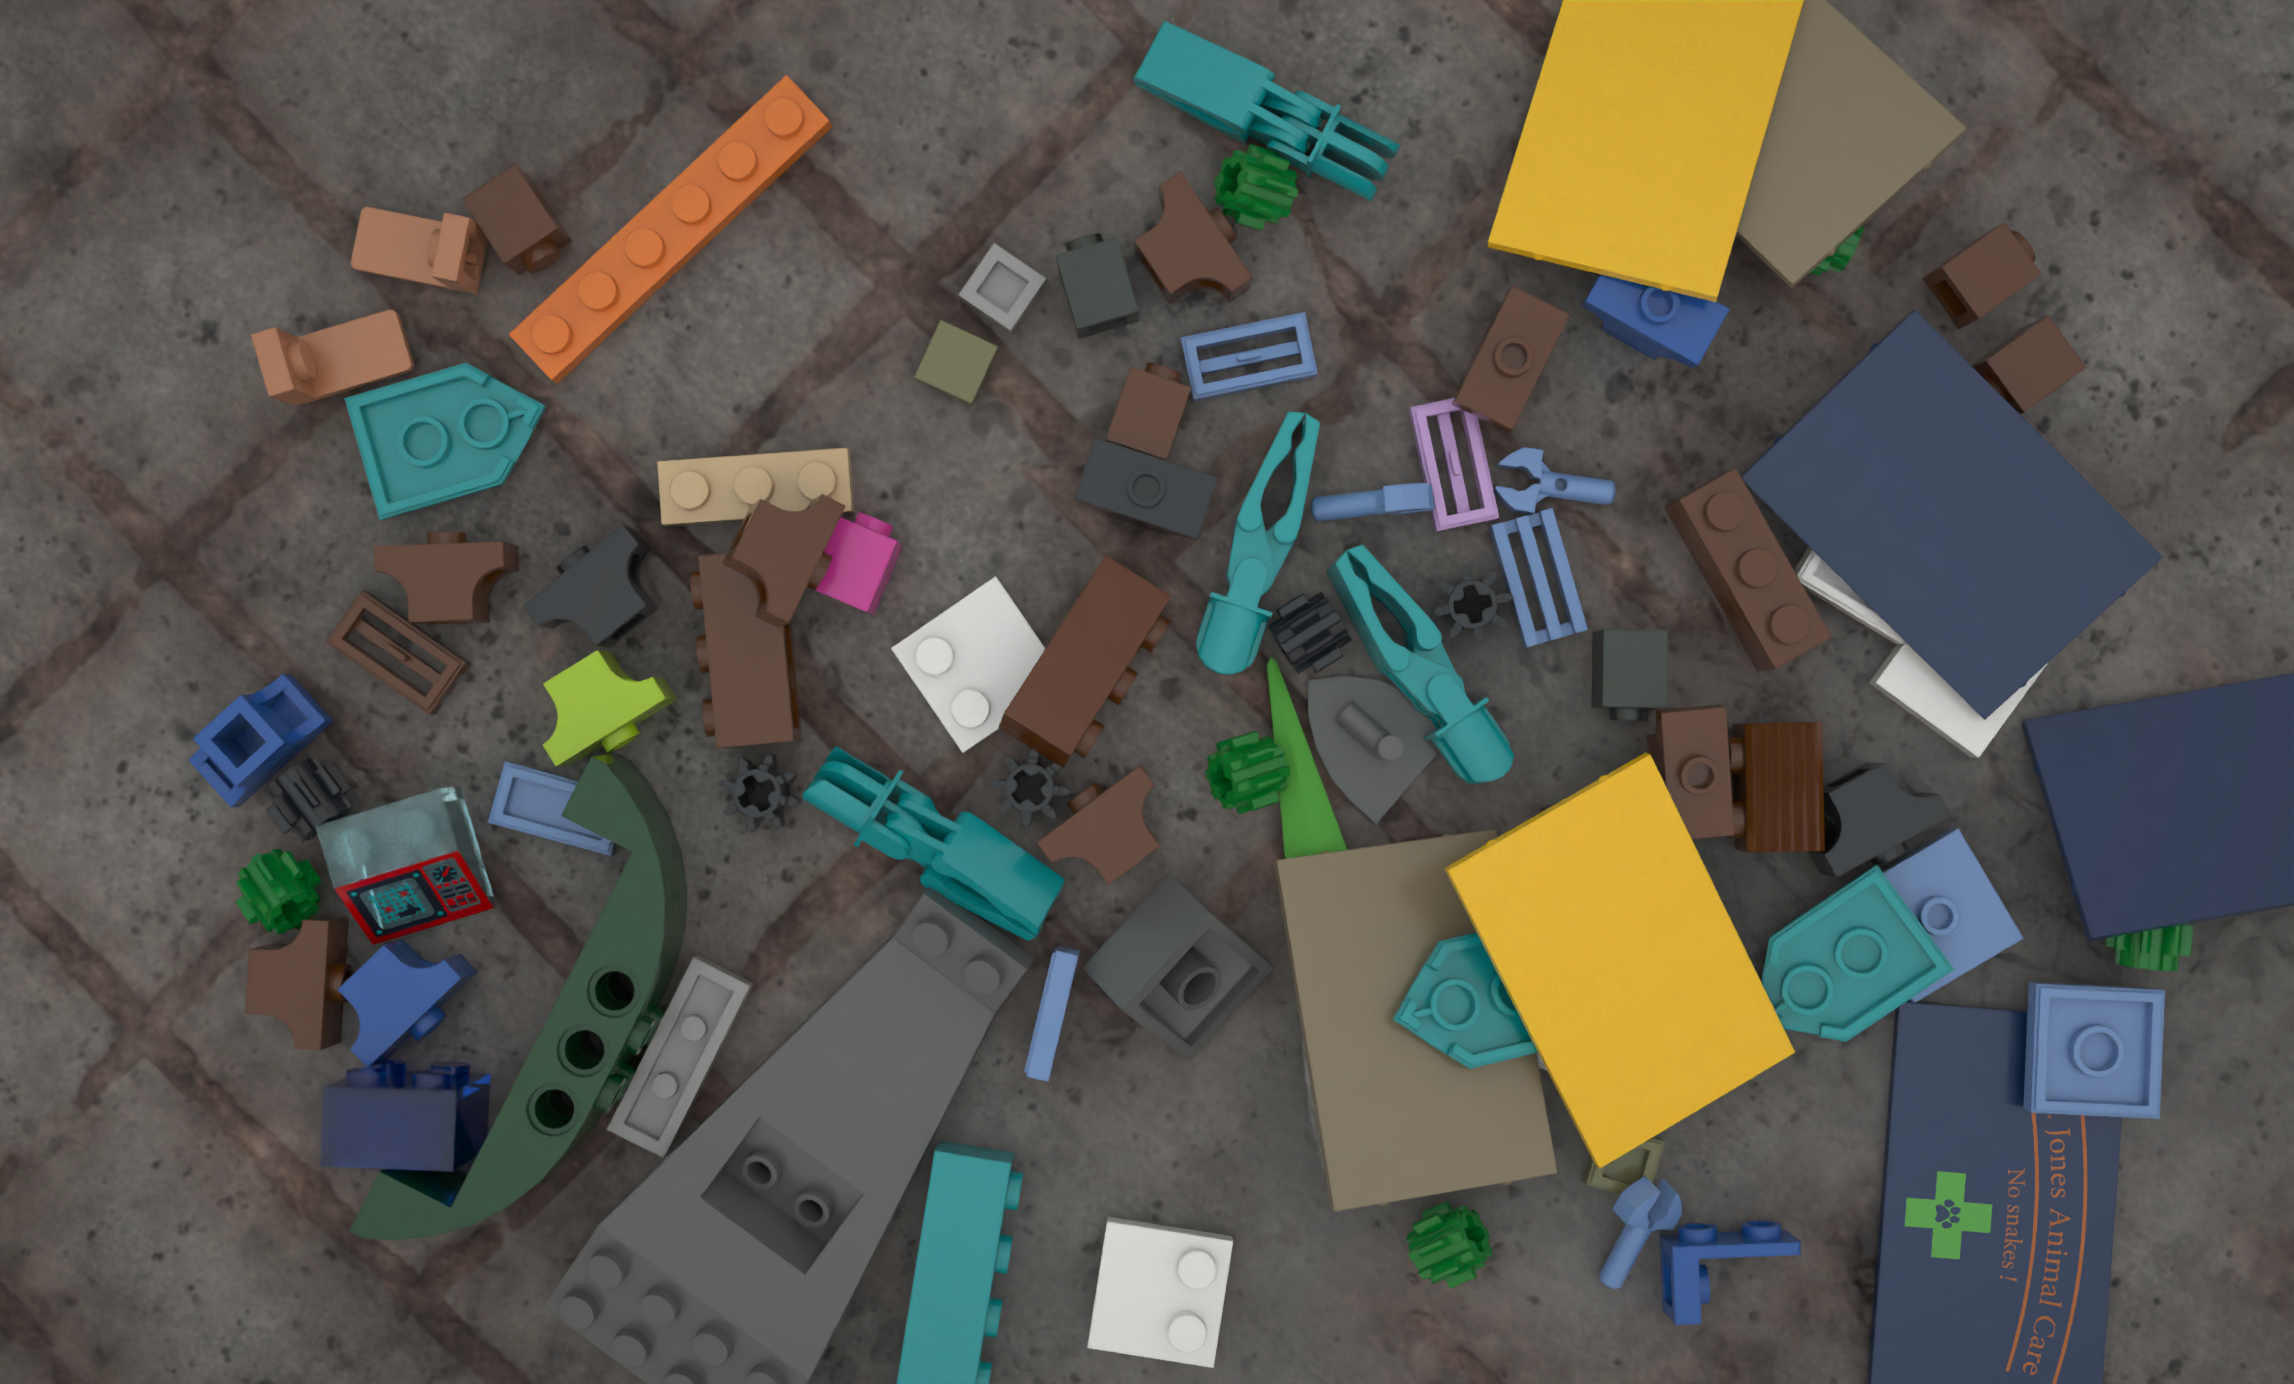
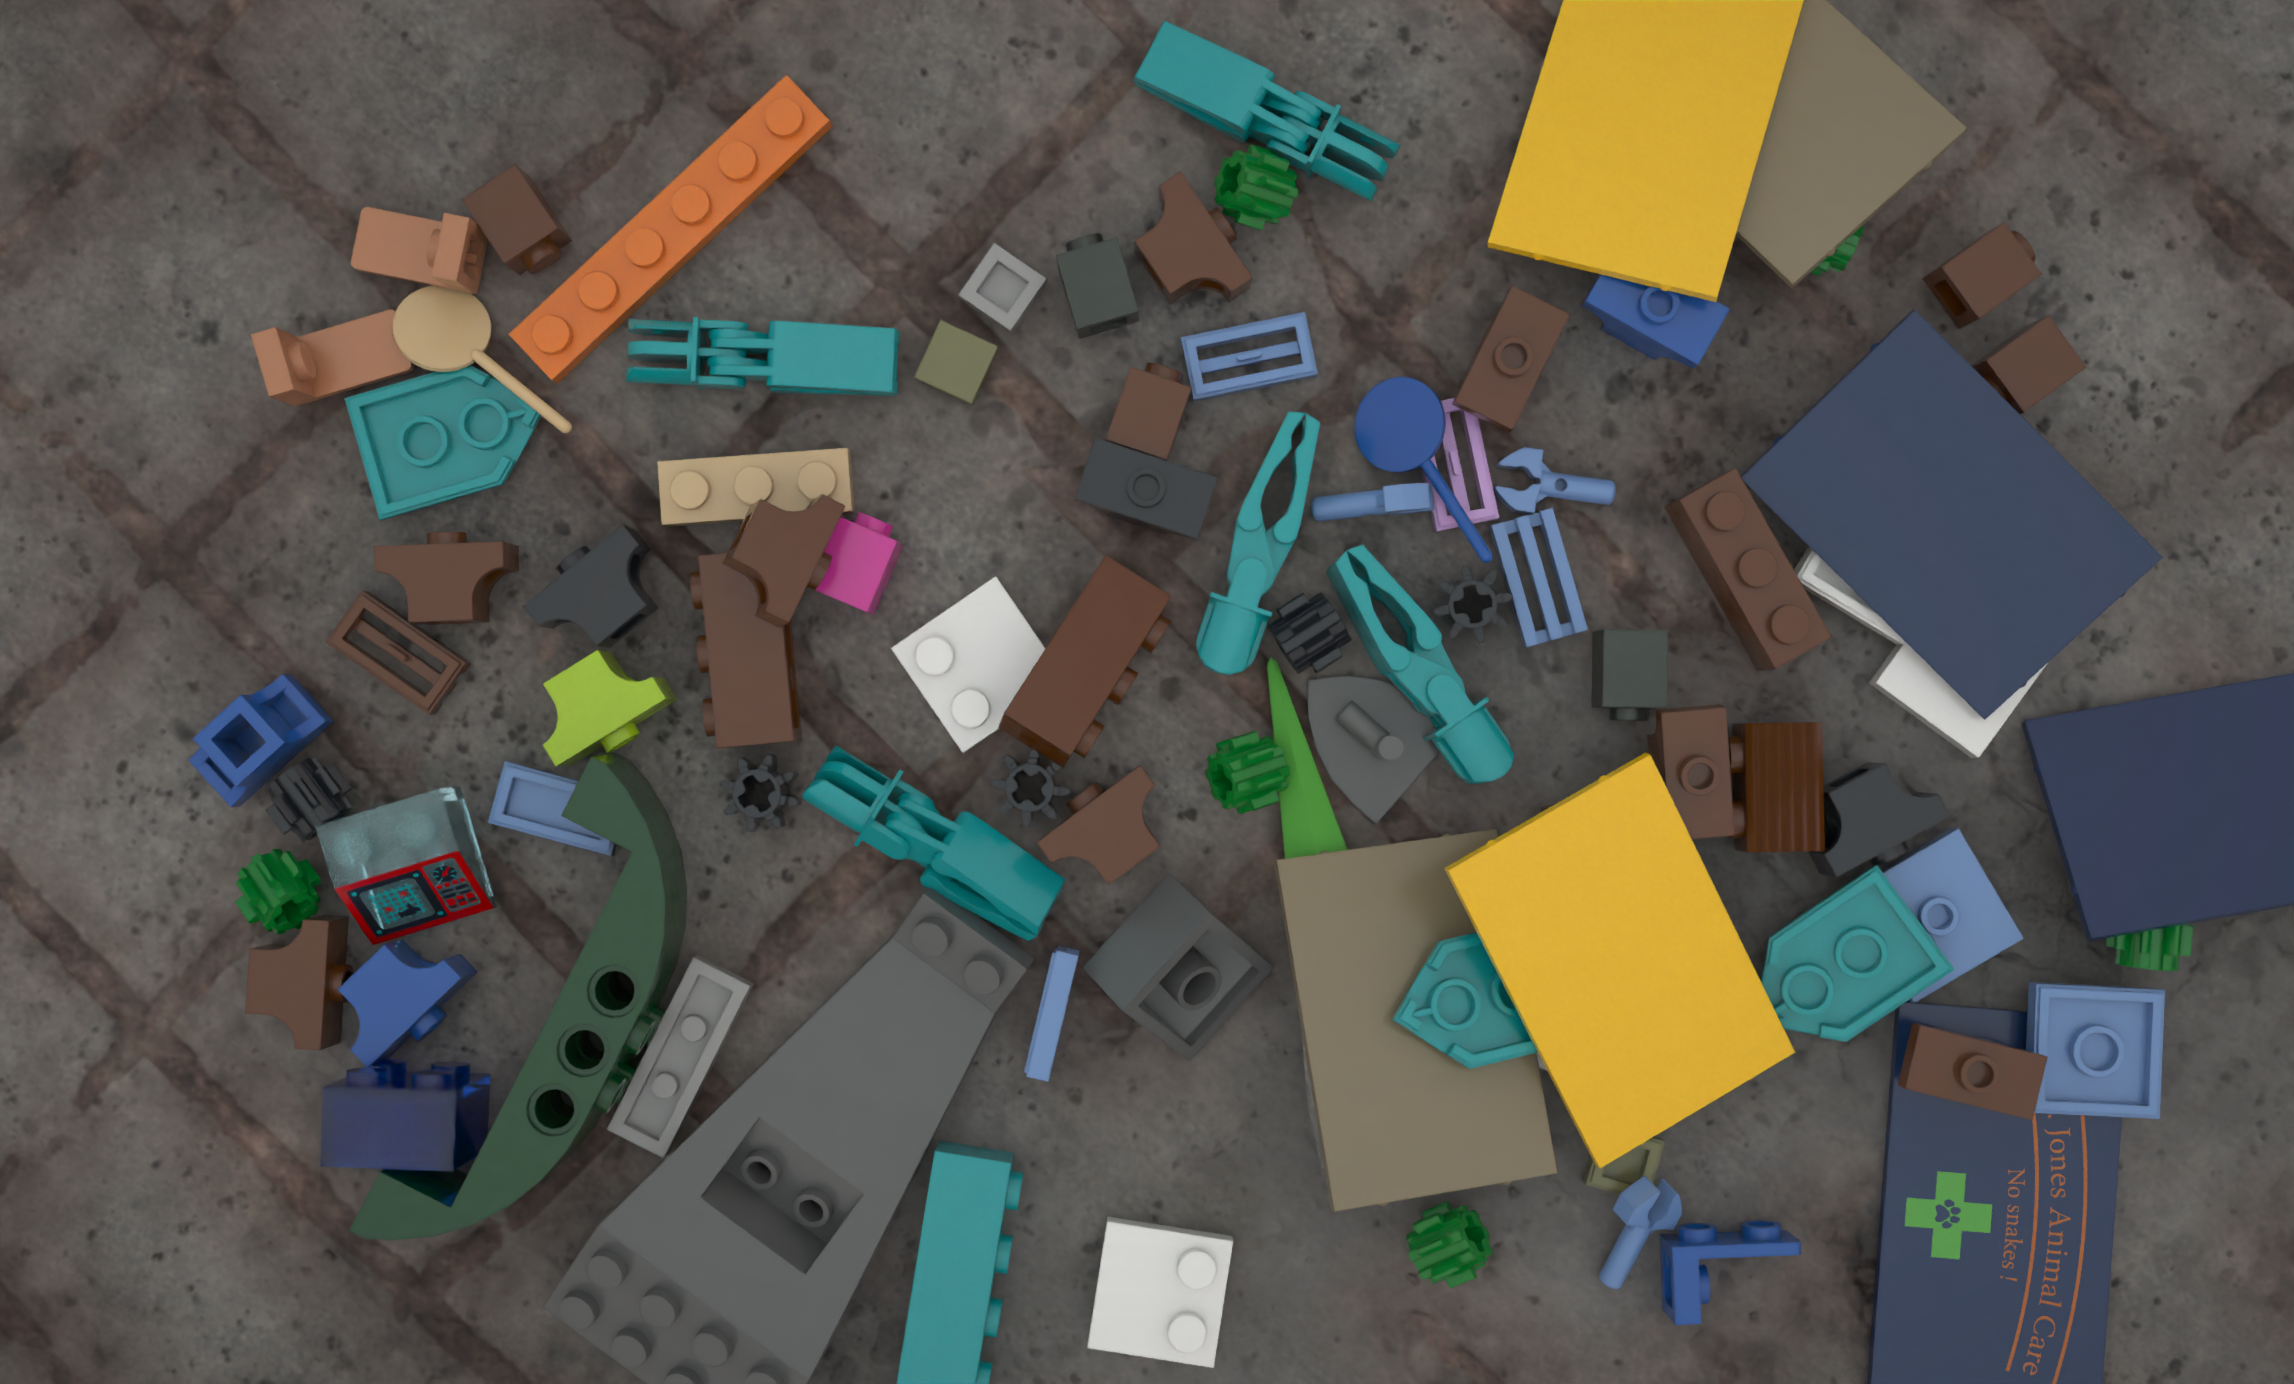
none -> tan piece [393,286,572,433]
none -> teal arm [626,317,900,396]
none -> blue piece [1355,377,1493,563]
none -> reddish brown brick [1897,1023,2048,1120]

